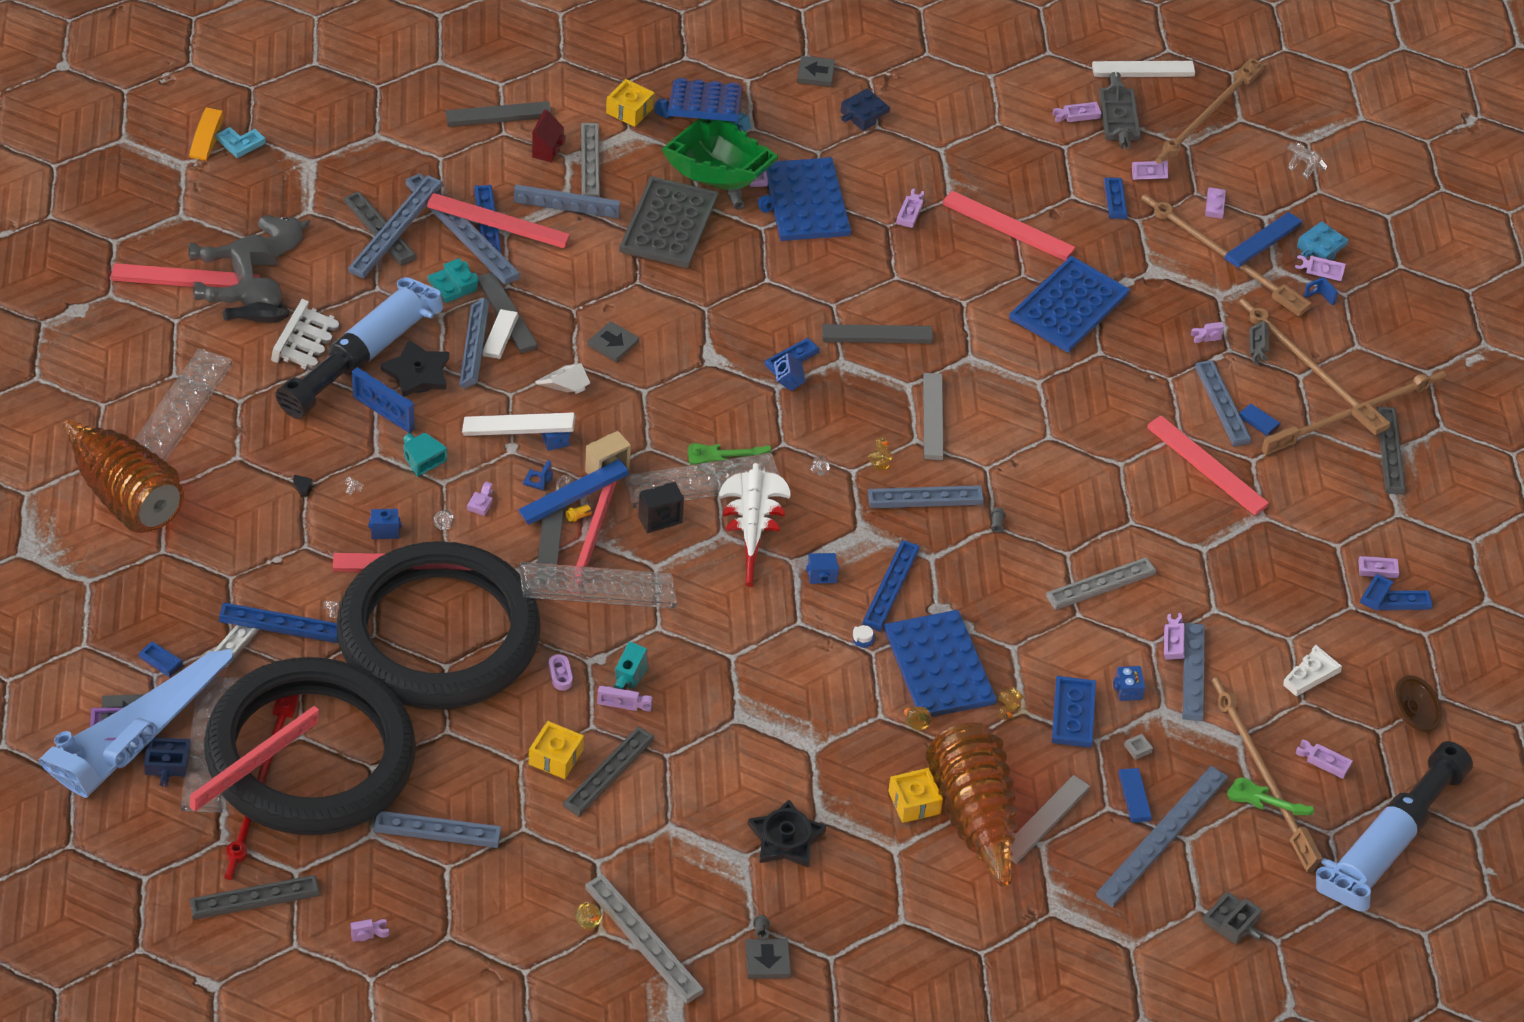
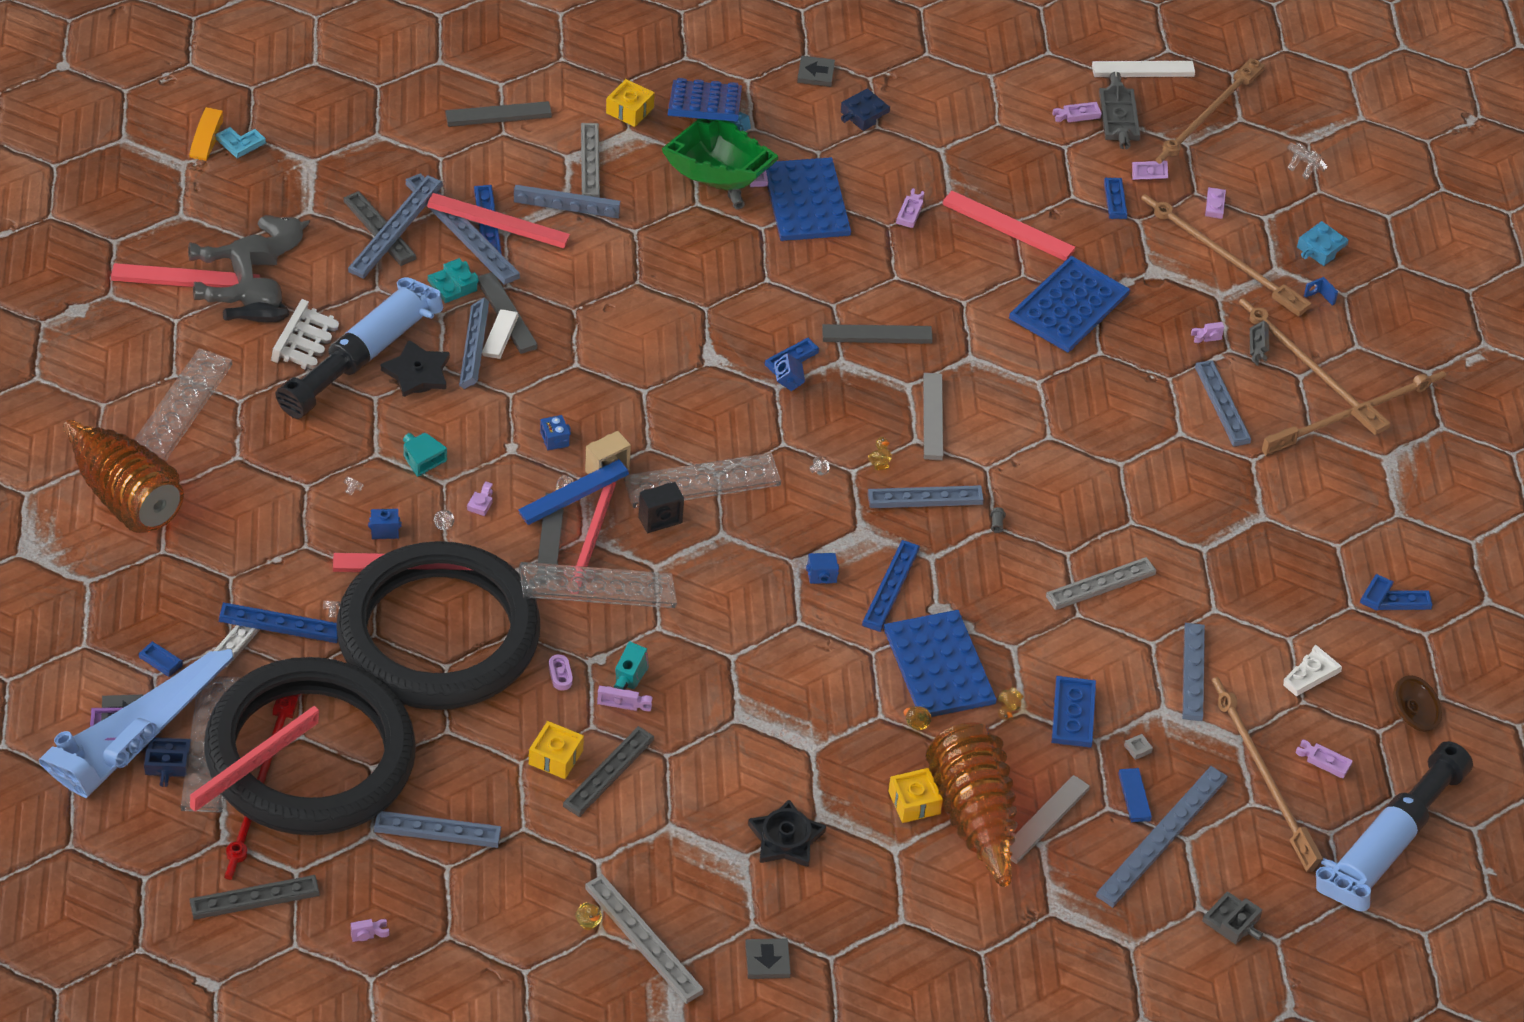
black tile [293,475,313,497] -> none
blue plate [352,367,415,433] -> none
white tile [462,413,576,436] -> none
blue bracket [523,460,553,491] -> none
dark red slope [532,109,566,163] -> none
white slope [535,363,590,394] -> none
yellow pin [566,504,592,522] -> none
dark grey tile [587,321,639,363] -> none
dark grey plate [619,176,719,268] -> none
blue plate [654,98,671,118] -> none
bright green piece [688,443,771,466] -> none
white animal [719,463,791,587] -> none
dark grey pin [753,915,770,940] -> none
blue plate [758,195,775,213] -> none
white piece [853,625,875,648] -> none
blue head [1113,666,1145,701] -> none
coral tile [1147,416,1269,516] -> none
lavender plate [1164,613,1185,660] -> none
blue tile [1224,212,1302,268] -> none
bright green piece [1227,777,1314,815] -> none
blue tile [1239,403,1280,436] -> none
lavender plate [1295,255,1346,281] -> none
lavender plate [1358,556,1399,578] -> none
dark grey tile [1376,407,1405,495] -> none

